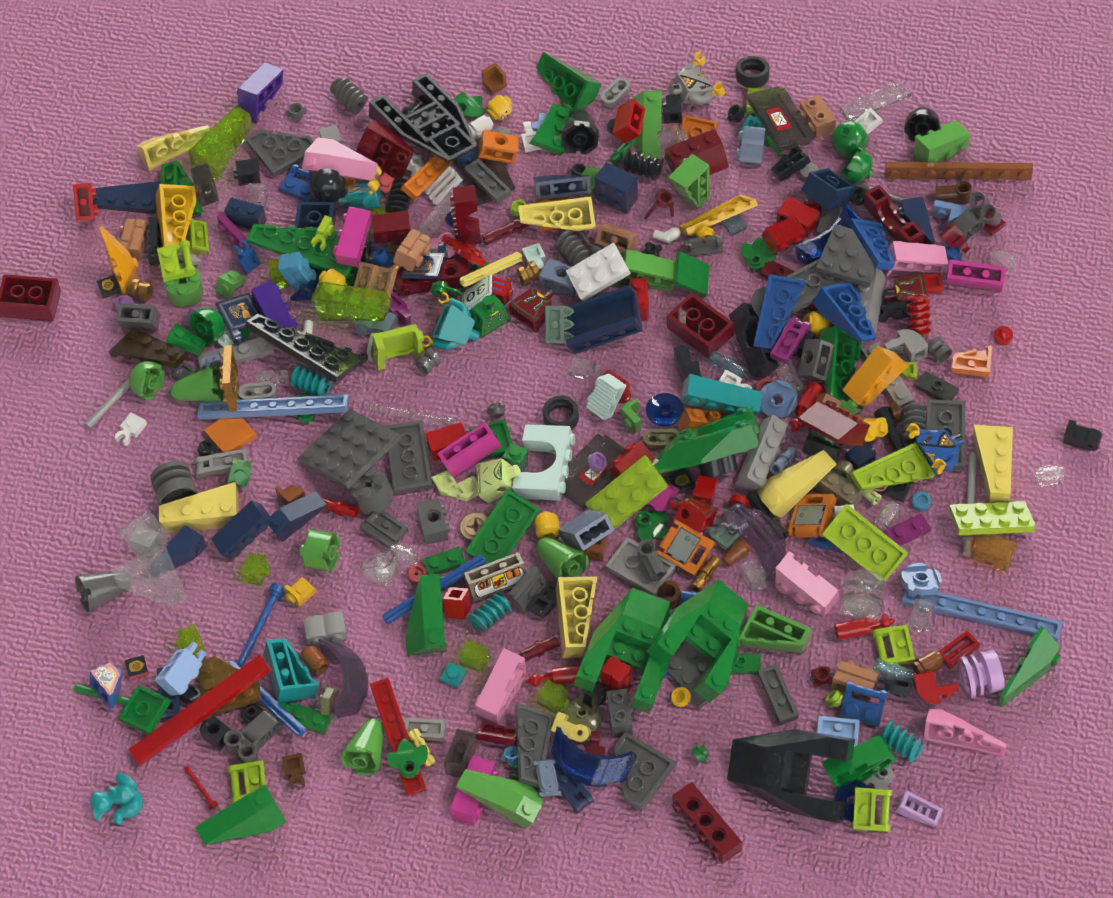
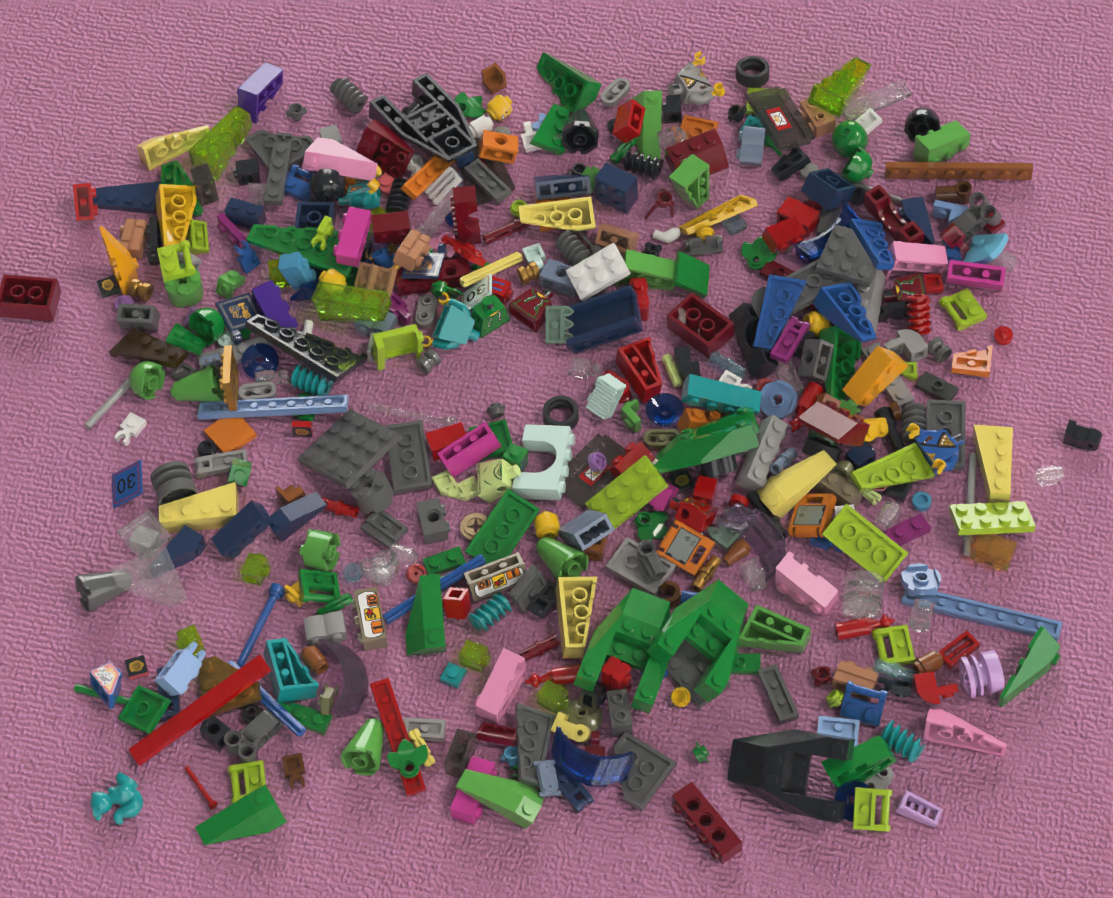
black tile [180,685,201,705] -> none
none -> blue piece [112,460,143,508]
none -> clear blue dish [241,343,279,380]
none -> dark grey plate [264,142,292,206]
none -> tile [292,421,313,437]
none -> green plate [297,569,341,603]
none -> green axle [317,593,353,615]
none -> clear light blue plate [343,563,363,582]
none -> brick [352,586,388,651]
none -> light grey plate [415,294,437,329]
none -> red wedge [615,337,662,404]
none -> yellowish green axle [662,353,683,388]
none -> clear neon green wedge [807,57,872,117]
none -> lime plate [939,288,987,331]
none -> medium azure plate [963,233,1009,264]

